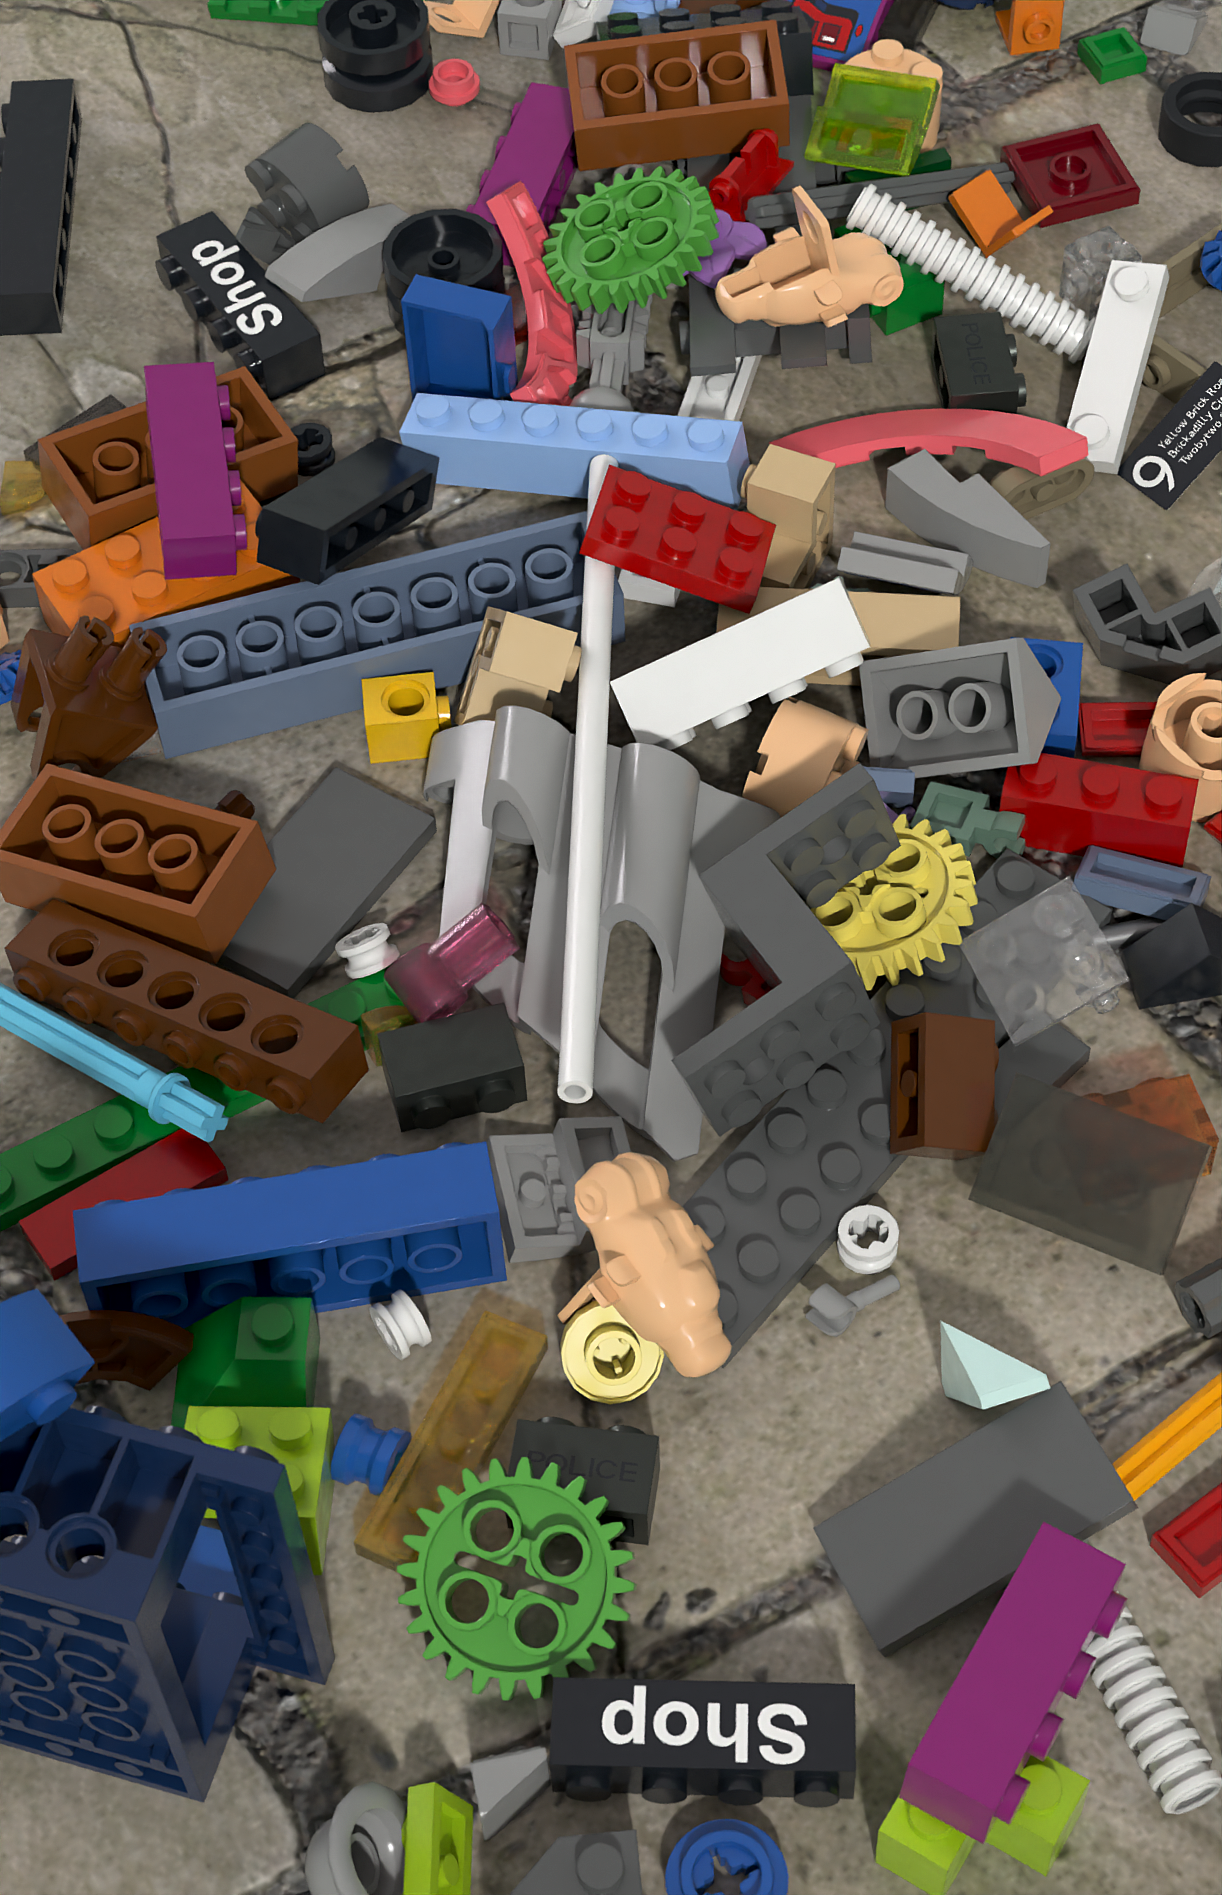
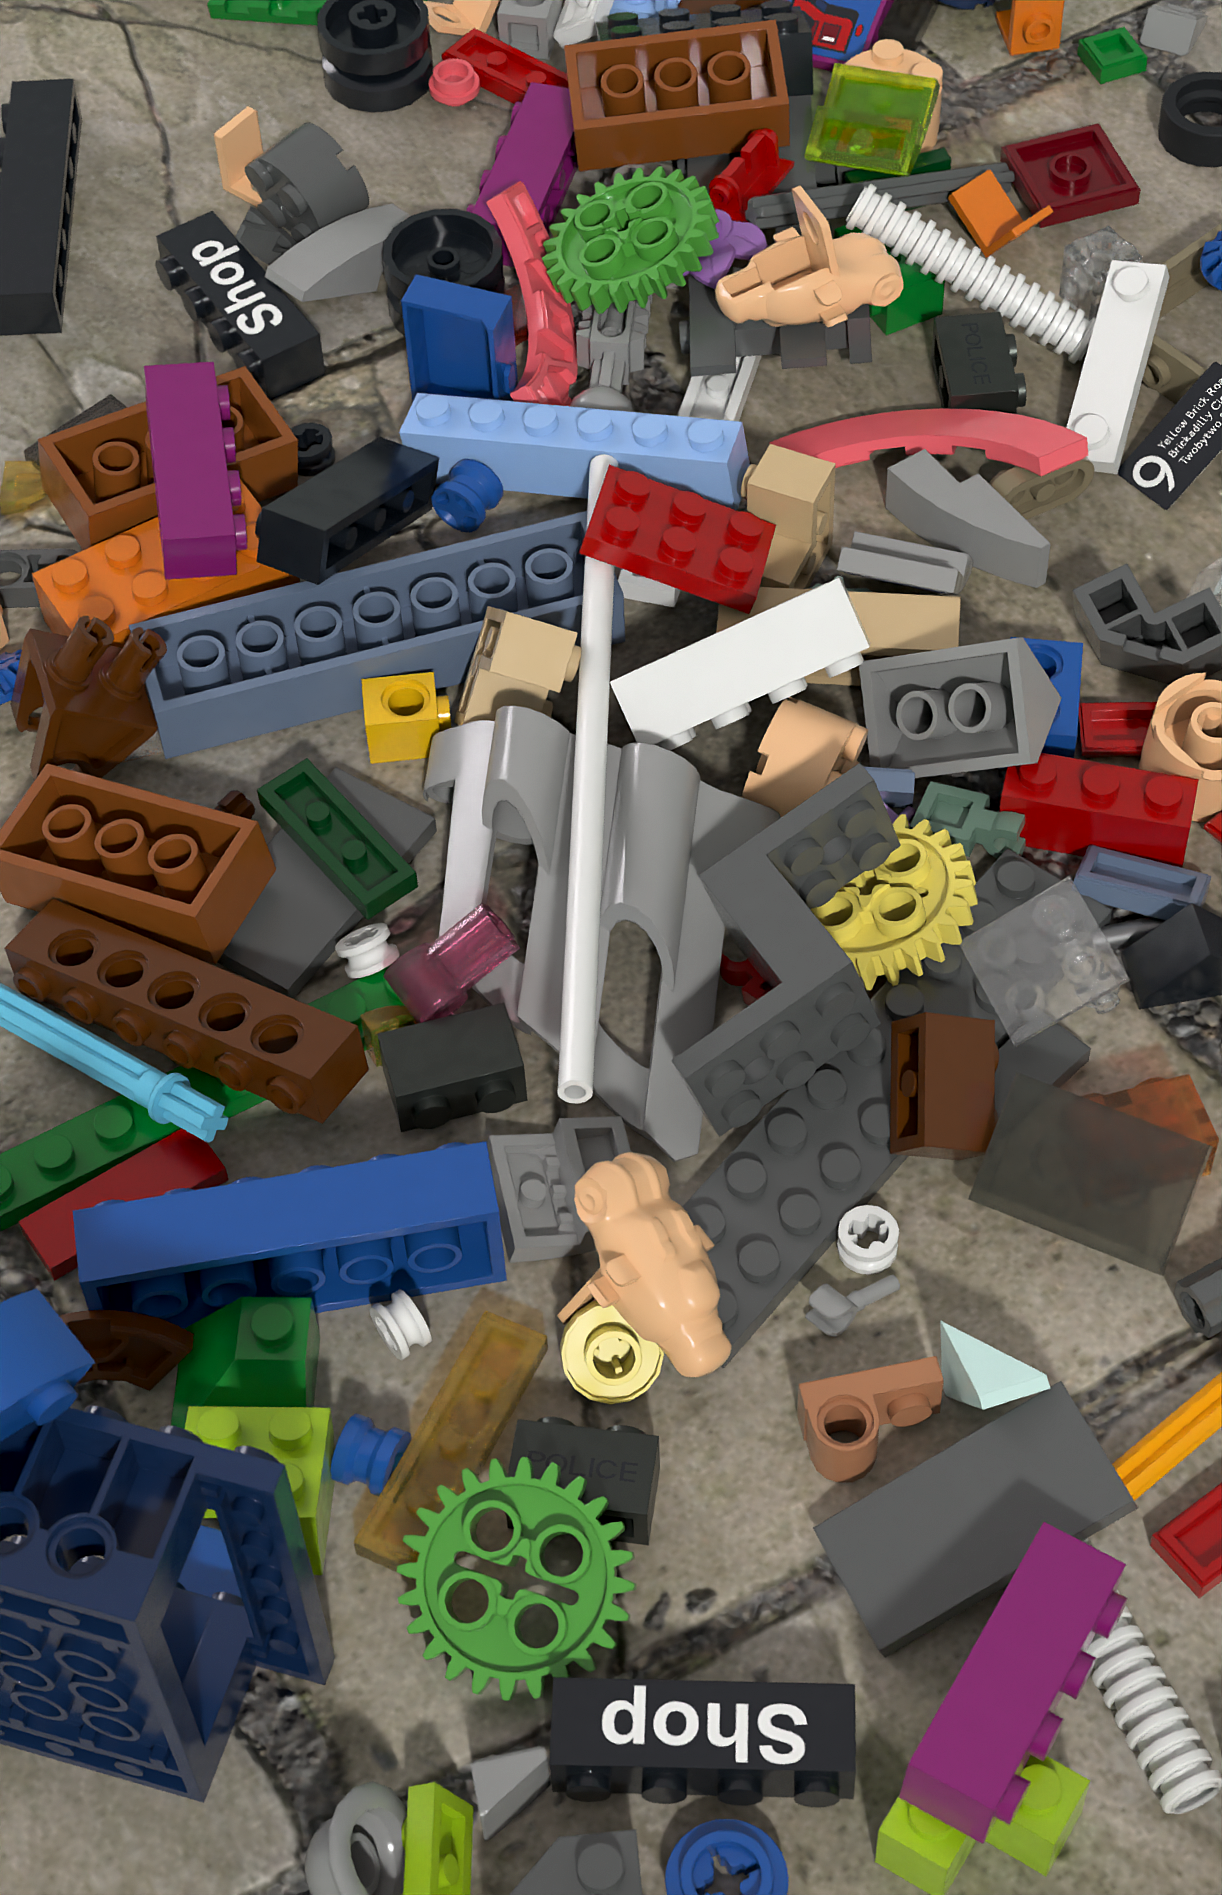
none -> light nougat bracket [214,106,263,207]
none -> dark green plate [256,758,419,920]
none -> blue wheel [431,459,504,533]
none -> red tile [442,28,569,104]
none -> nougat plate [797,1356,944,1483]

